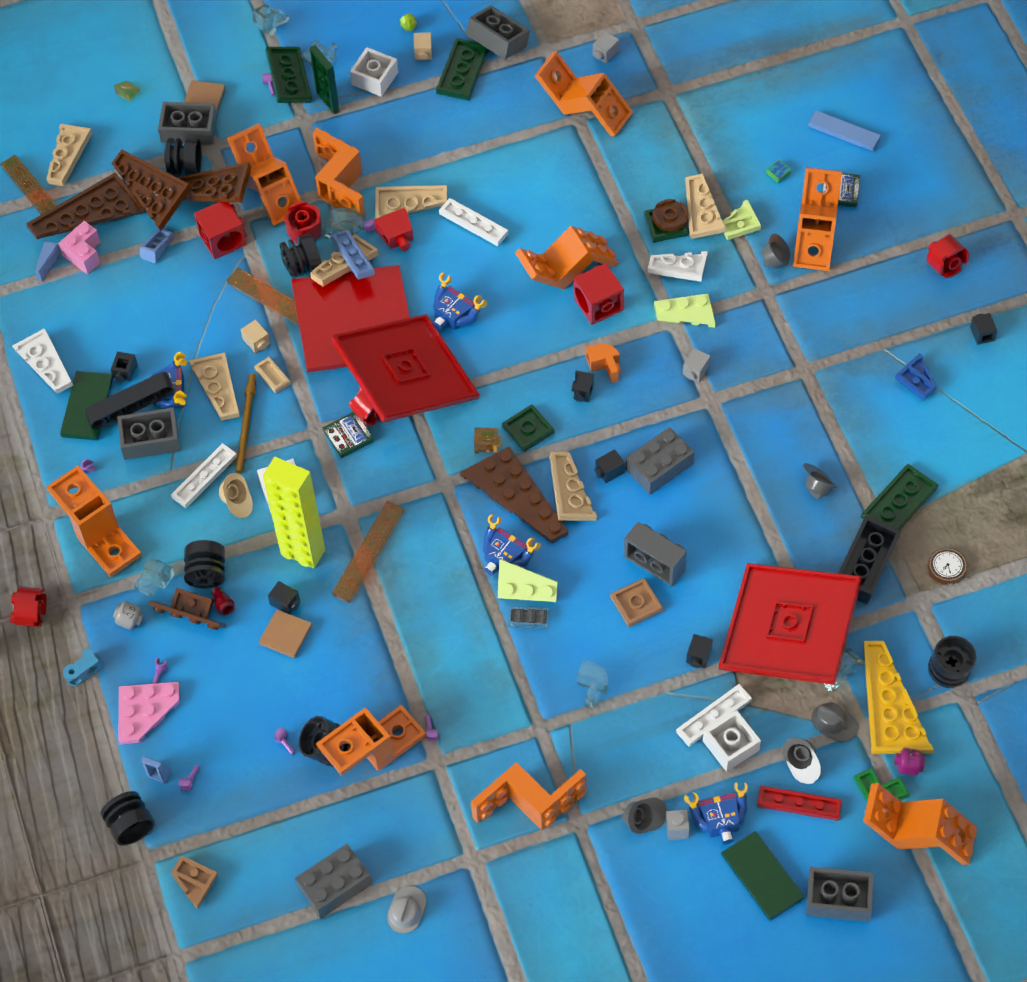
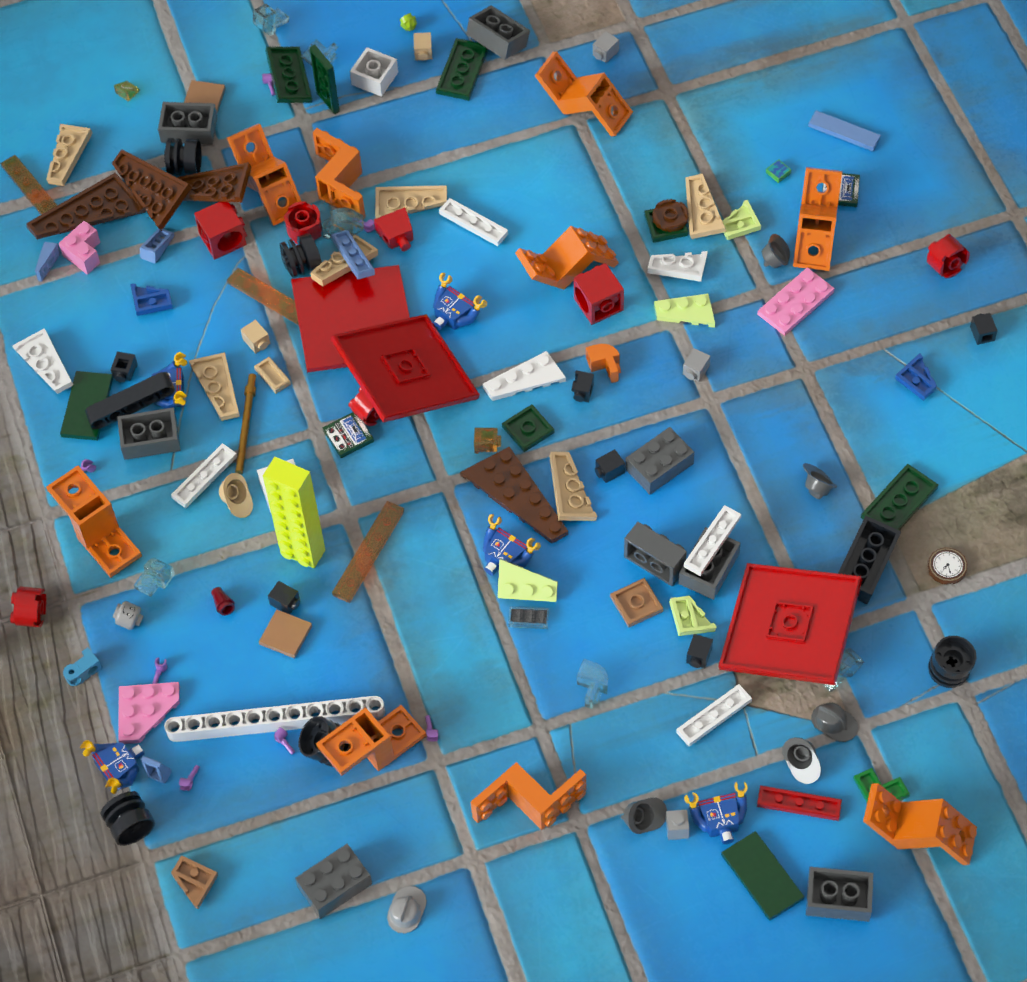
reddish brown bracket [148,588,226,630] -> none
black wheel [184,540,225,589] -> none
white brick [703,710,761,772] -> none
yellow wing [863,641,934,754] -> none
magenta head [894,747,926,776] -> none
none -> blue torso [80,740,145,794]
none -> blue wing [130,283,173,316]
none -> white beam [164,696,385,742]
none -> white wing [483,351,566,401]
none -> yellowish green wing [669,596,717,636]
none -> dark grey brick [679,527,741,600]
none -> white plate [684,505,741,576]
none -> bright pink plate [757,267,835,336]

